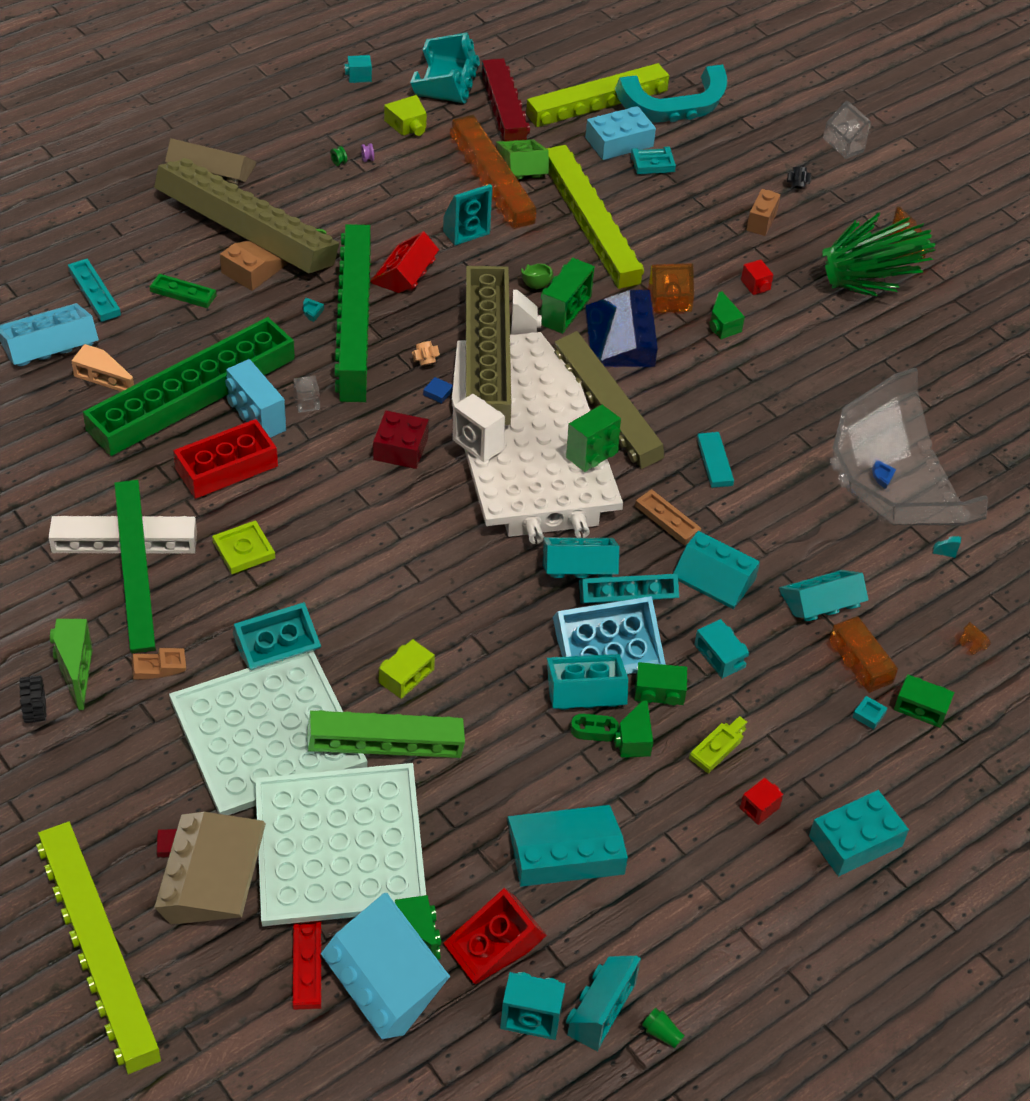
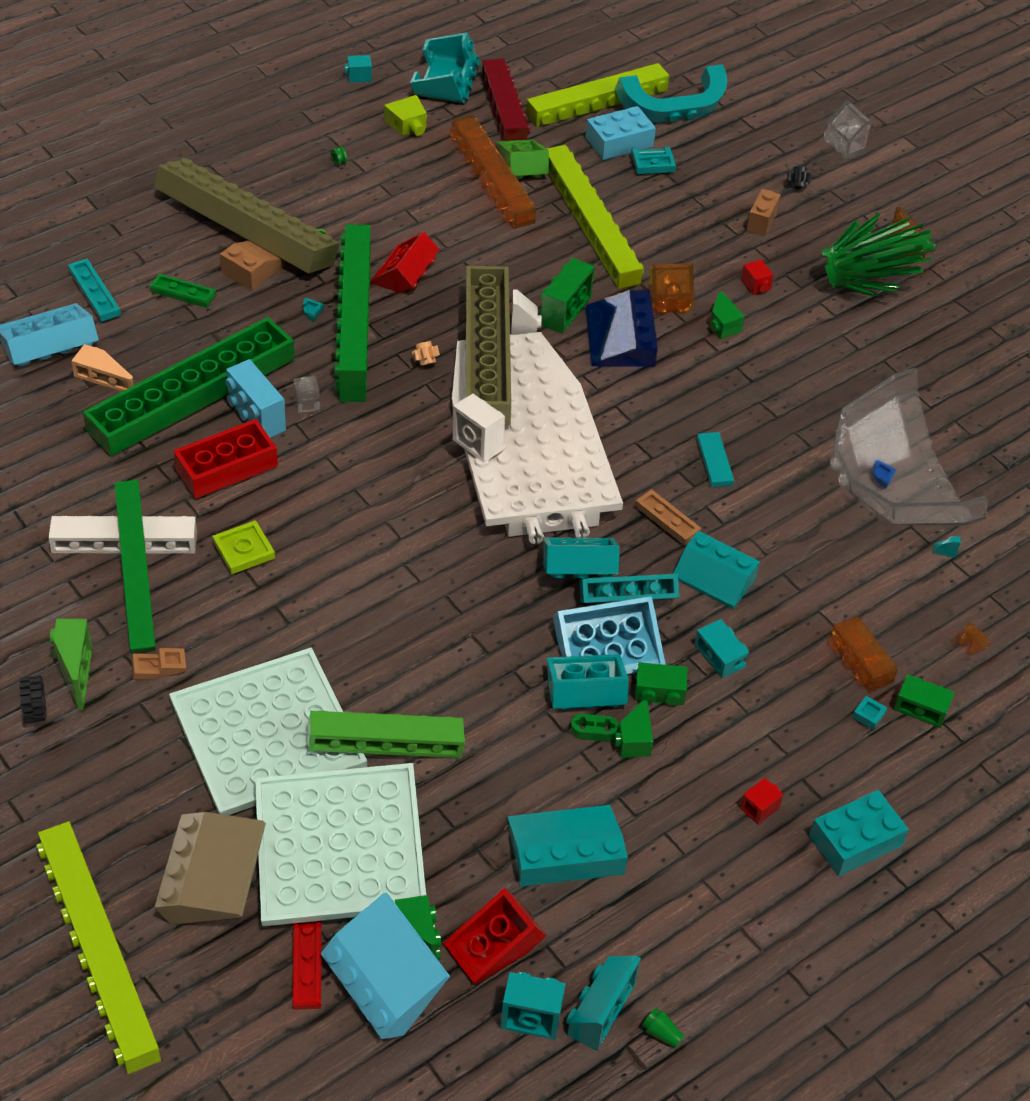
dark red tile [157,829,177,857] -> none
dark tan slope [165,138,257,184] -> none
teal slope [233,602,321,670] -> none
medium lavender bush [361,143,374,162] -> none
dark red brick [373,410,429,469] -> none
lime brick [379,639,435,699] -> none
blue tile [423,377,453,403] -> none
teal slope [443,184,492,246] -> none
bright green hair [521,264,554,289] -> none
olive brick [554,331,664,469] -> none
green brick [566,404,621,472] -> none
lime hinge [689,716,747,774] -> none
teal slope [779,570,868,621] -> none

